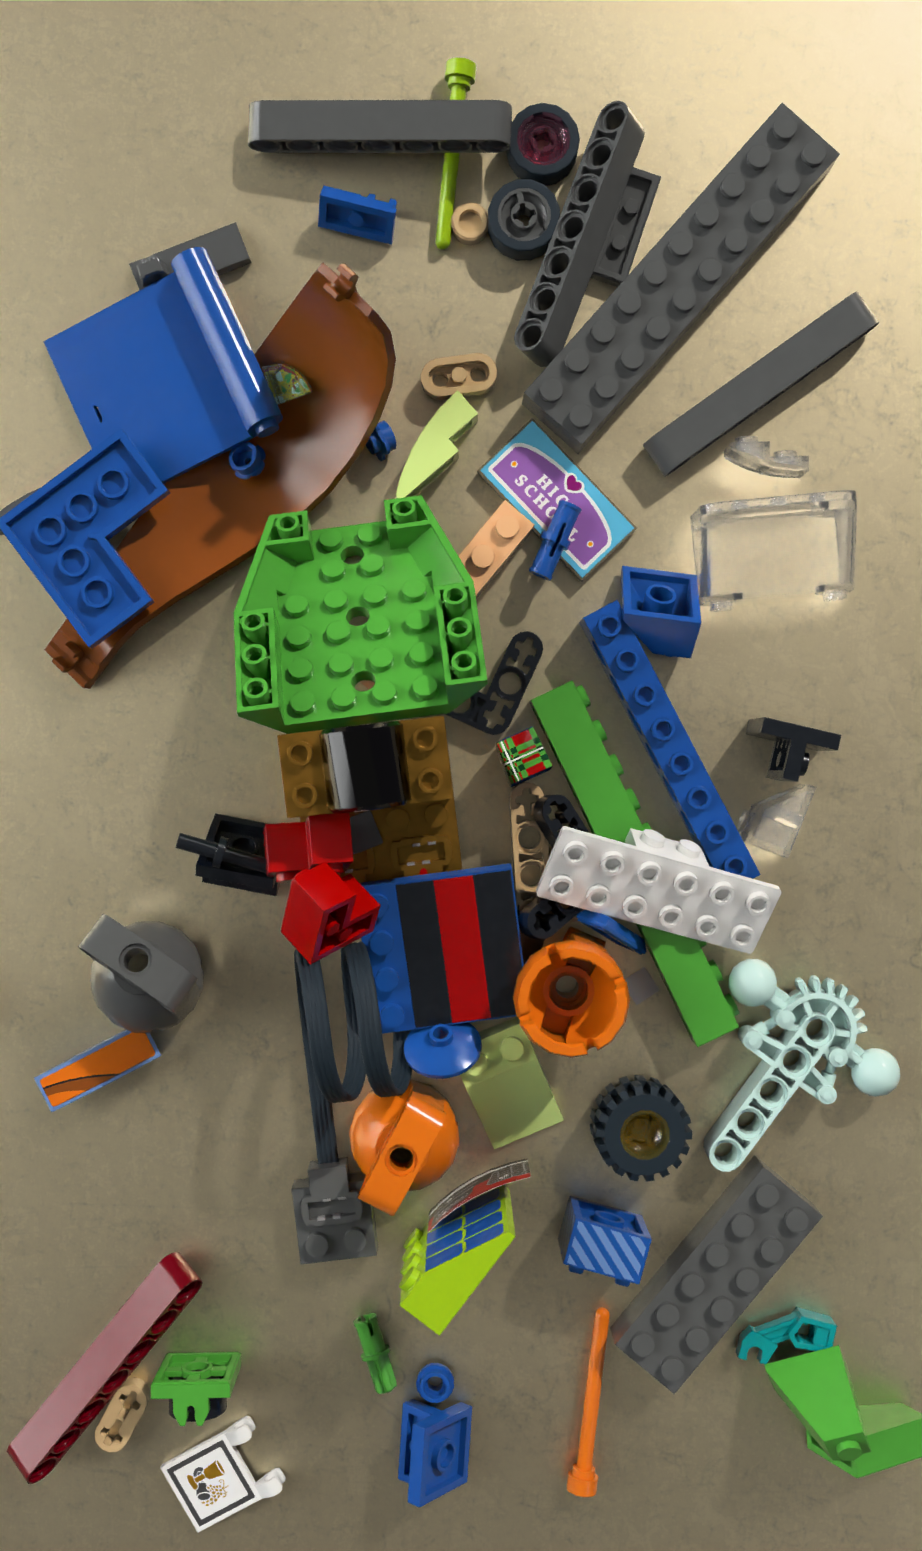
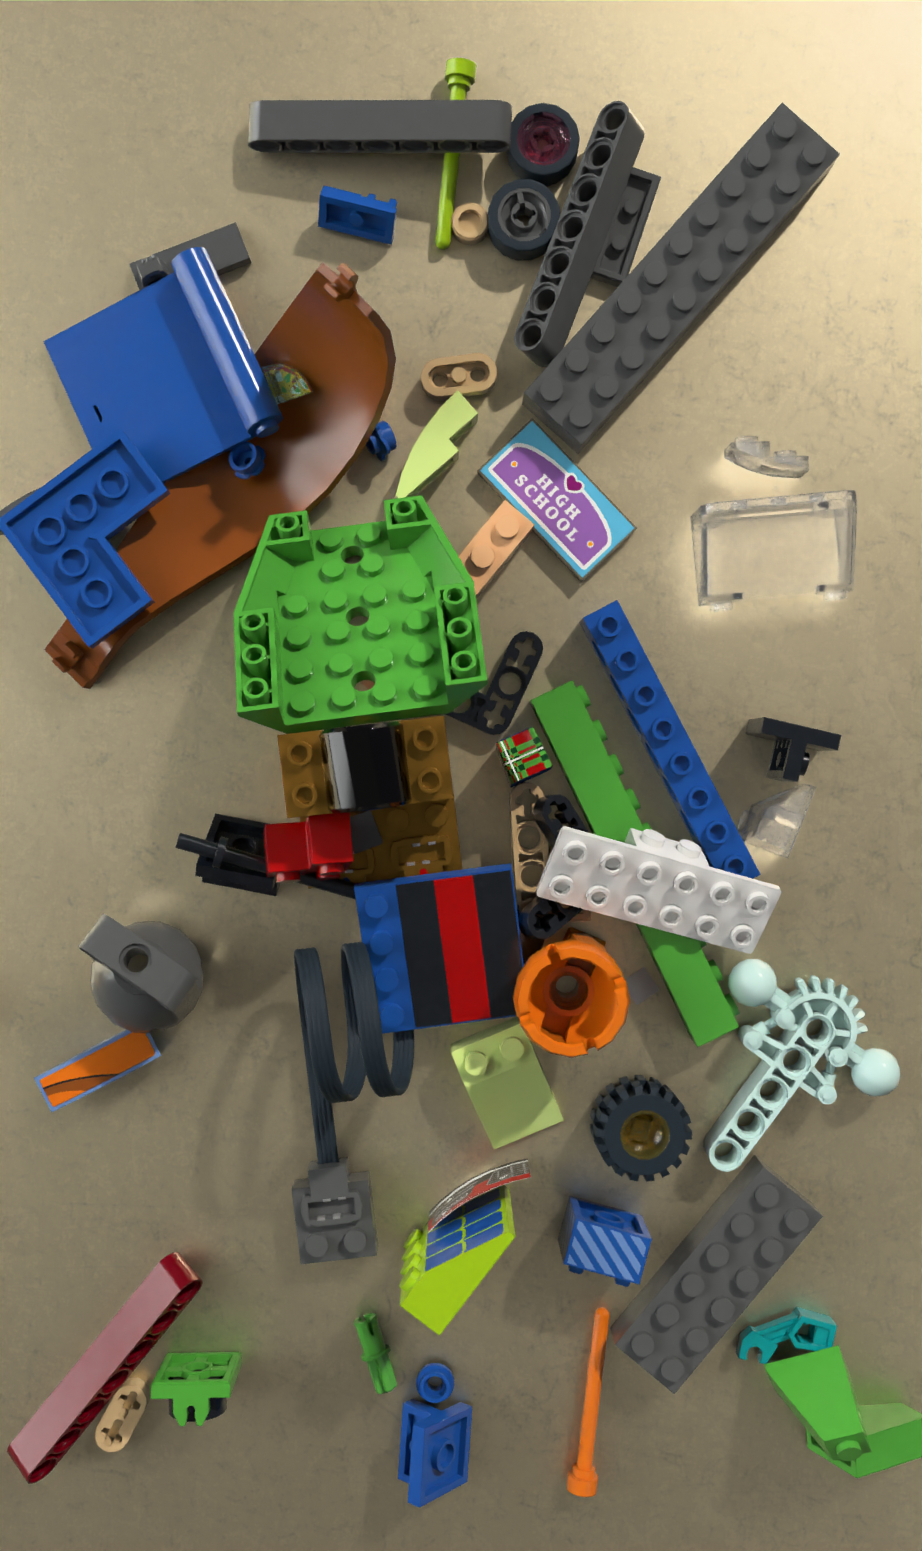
white flag [160,1416,286,1533] -> none
red brick [281,862,381,965] -> none
orange piece [349,1079,460,1217] -> none
blue dish [404,1023,482,1079] -> none
blue pin [529,500,582,581] -> none
blue tile [576,910,646,955] -> none
blue slope [621,566,701,658] -> none
dark grey beam [643,291,879,477] -> none

